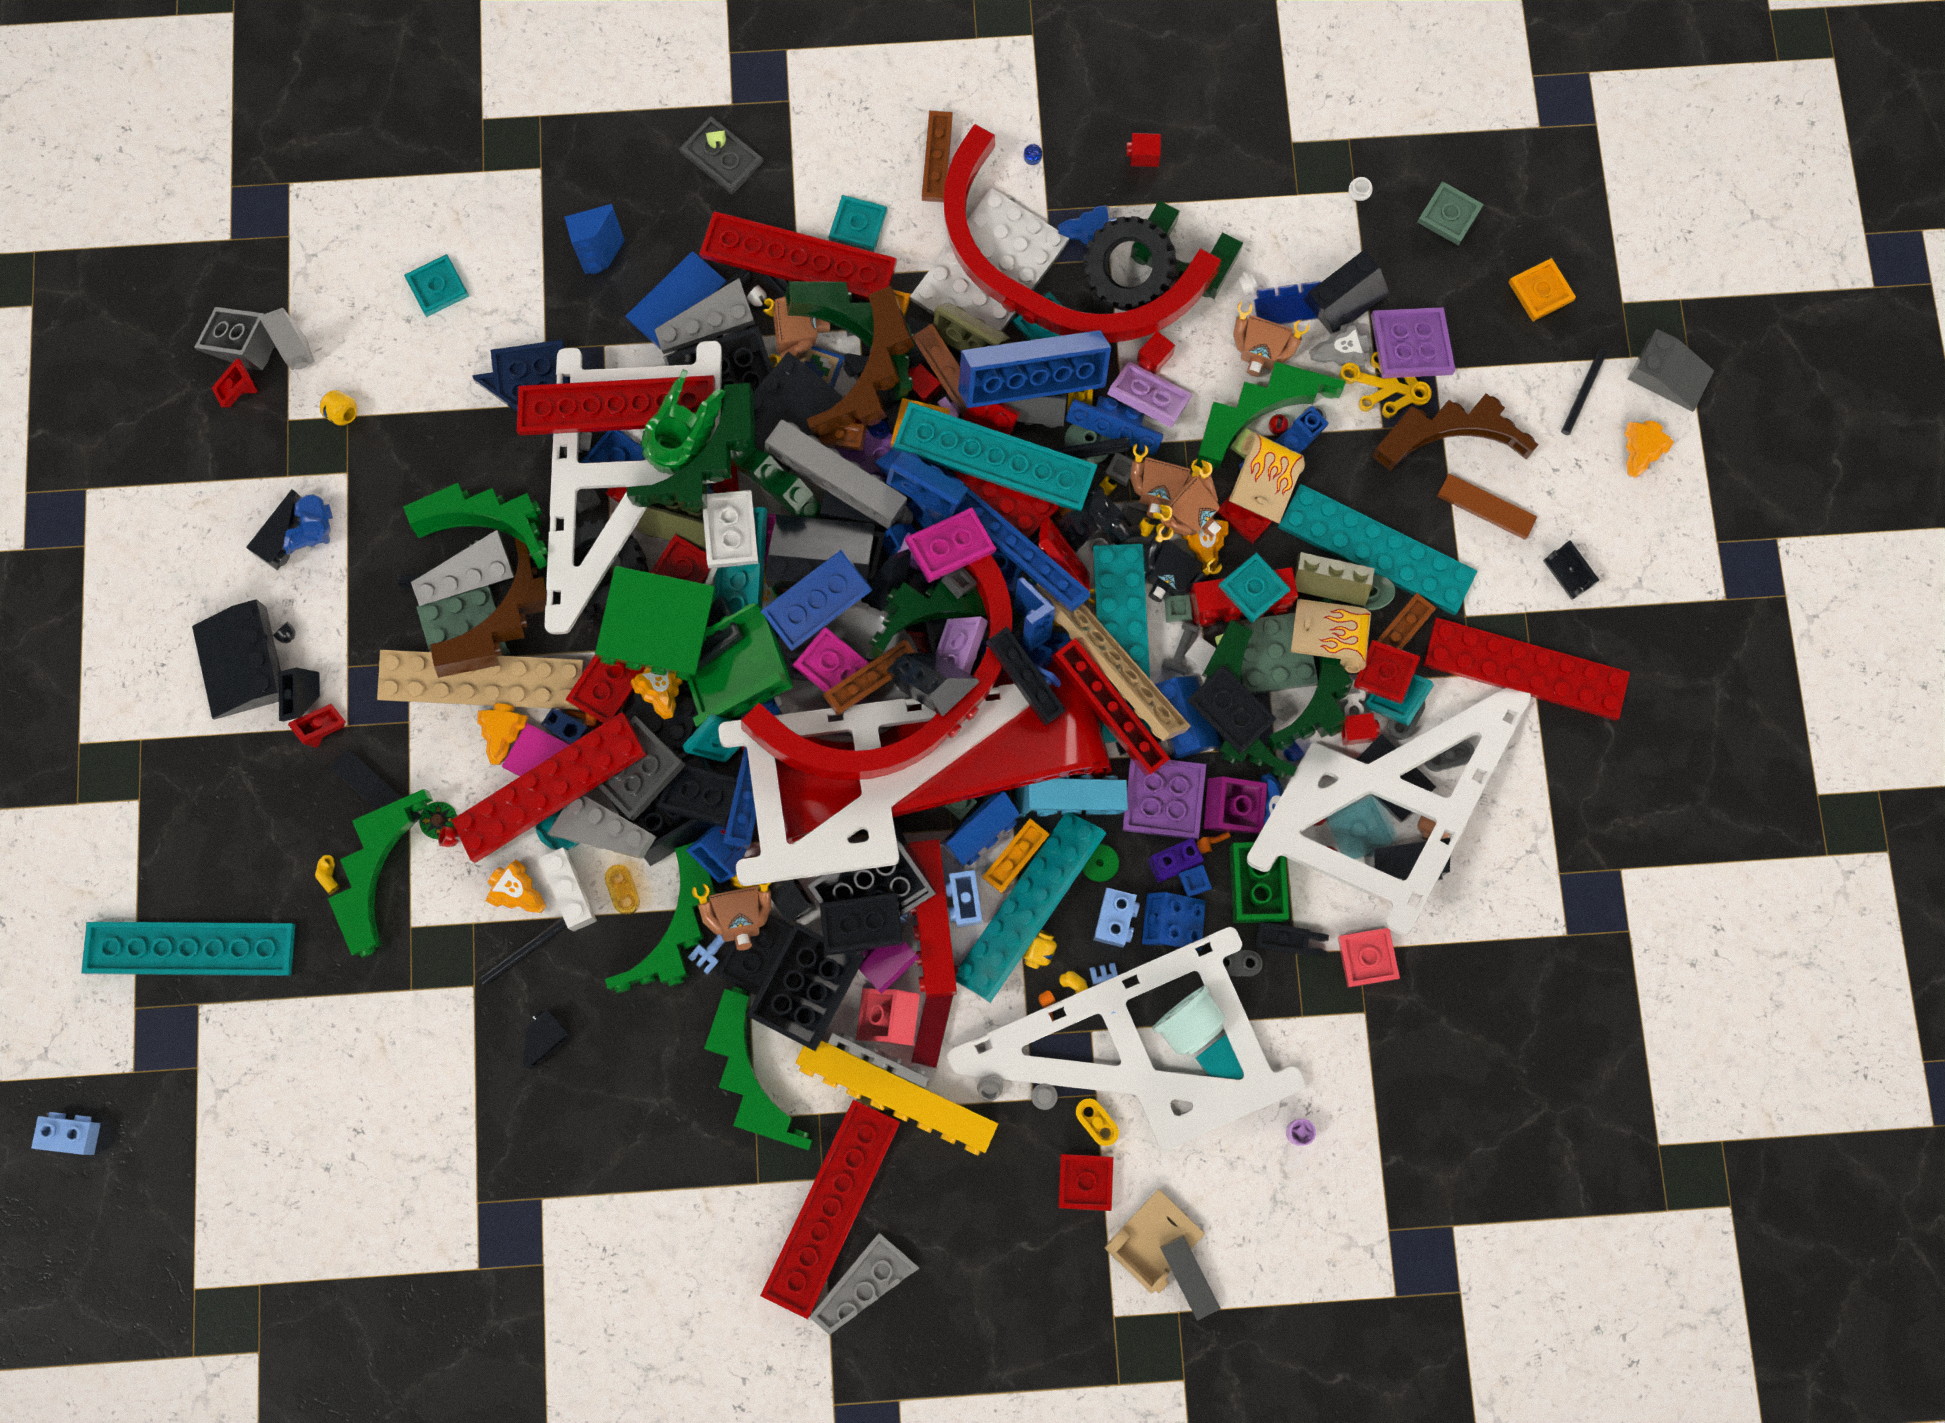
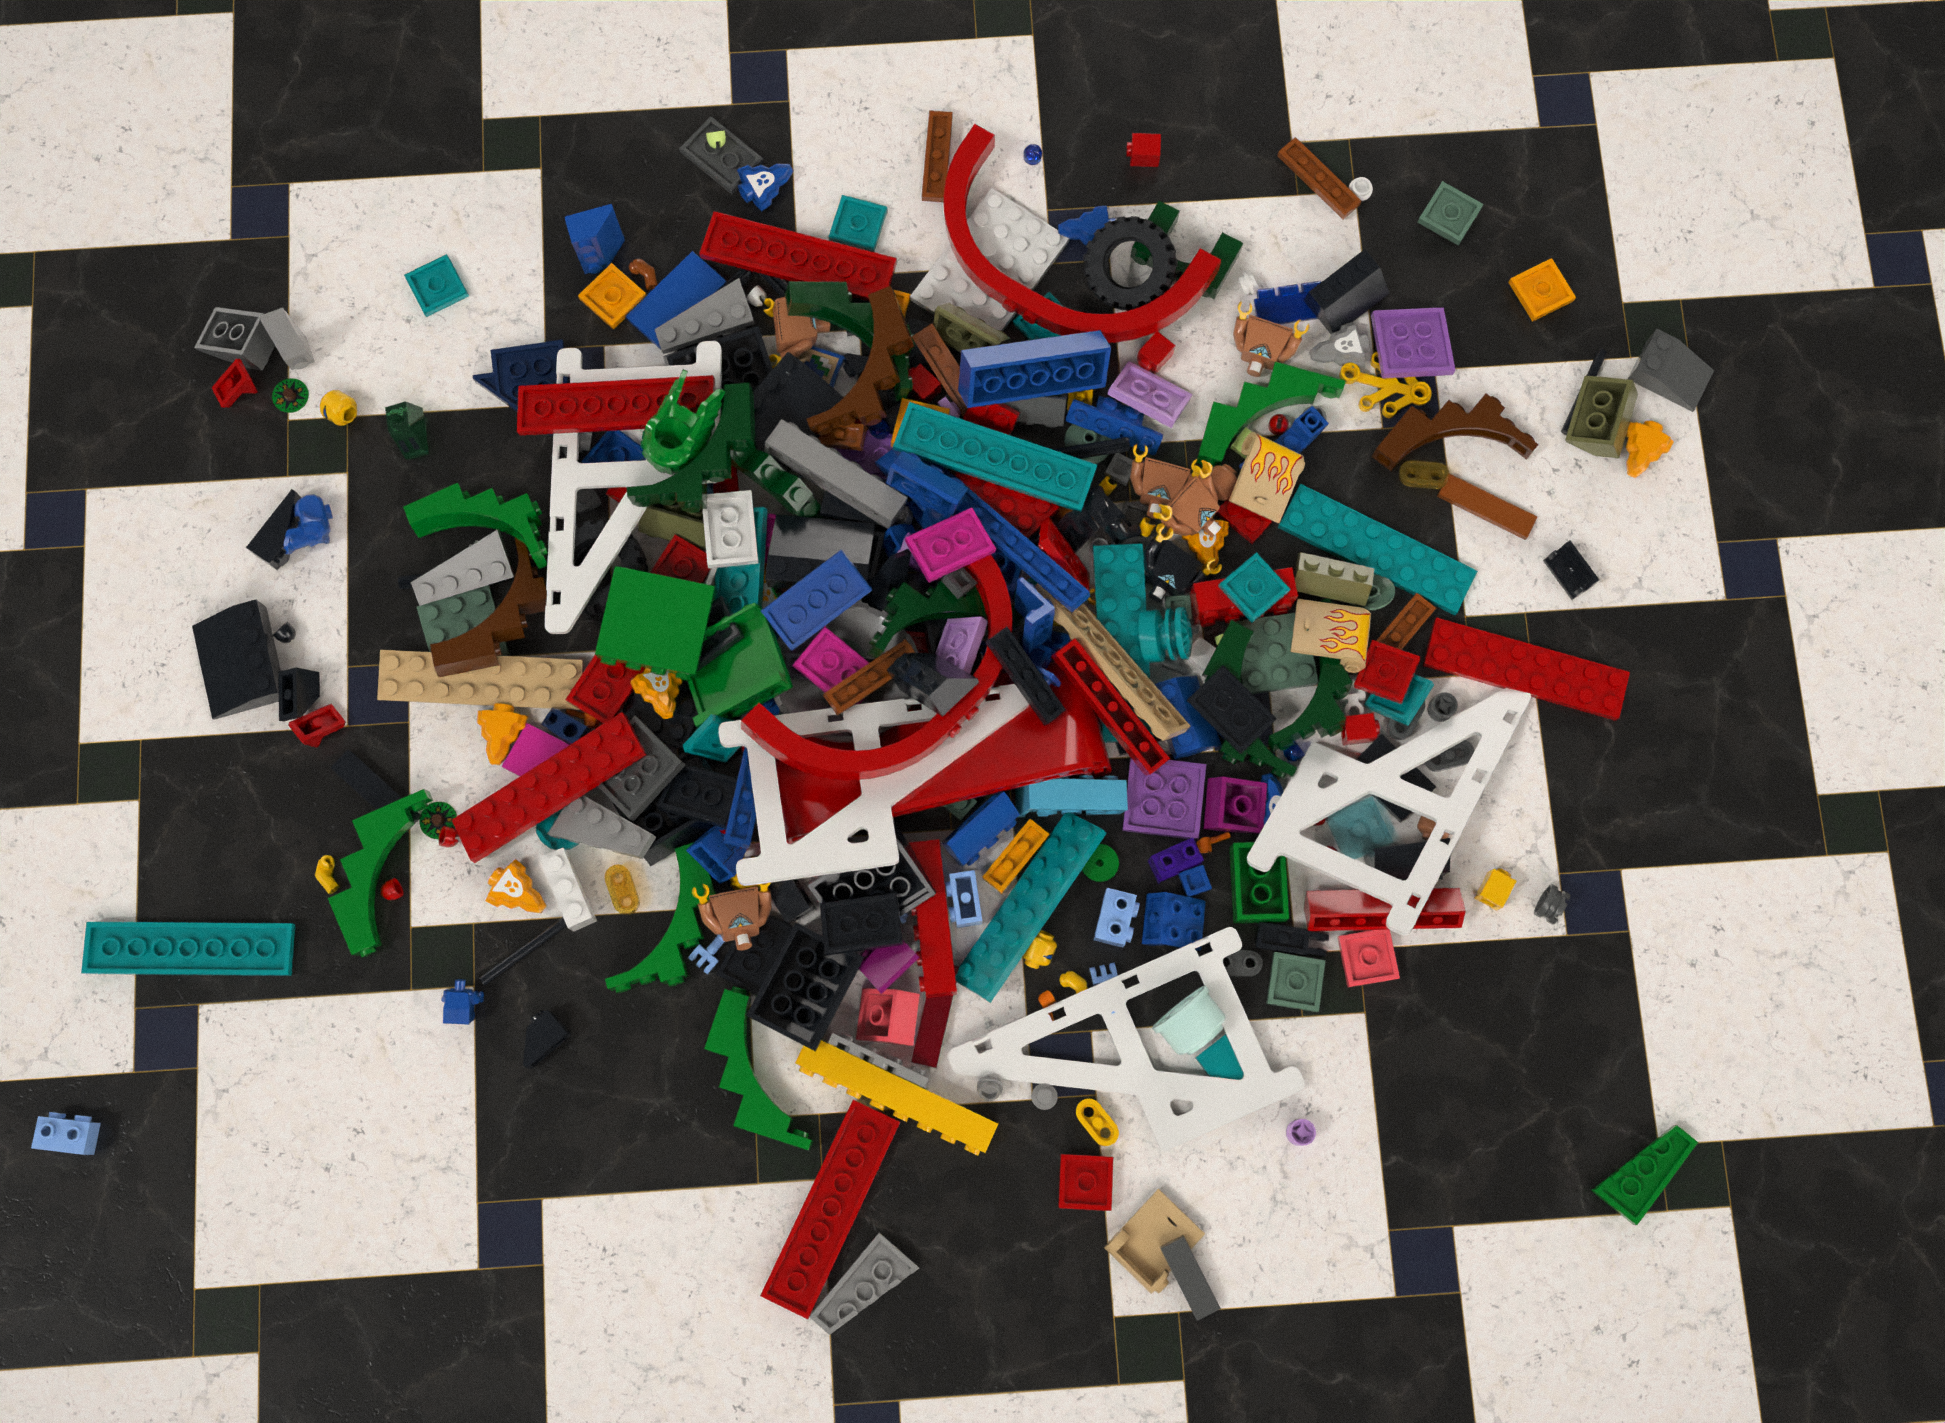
none -> piece [272,378,309,413]
none -> red hinge [381,878,403,900]
none -> clear green slope [385,401,429,460]
none -> blue piece [441,979,484,1025]
none -> light orange plate [578,263,646,330]
none -> dark orange arm [629,258,658,290]
none -> blue rock [737,164,794,212]
none -> teal wheel [1139,607,1193,663]
none -> nougat head [1211,464,1238,501]
none -> sand green plate [1266,952,1326,1012]
none -> dark orange plate [1277,137,1362,220]
none -> red brick [1304,888,1466,931]
none -> clear yellow plate [1399,460,1449,489]
none -> dark grey wheel [1427,692,1458,722]
none -> yellow brick [1474,868,1517,911]
none -> dark grey wheel [1534,884,1571,925]
none -> olive slope [1565,376,1638,459]
none -> green wing [1591,1125,1698,1225]

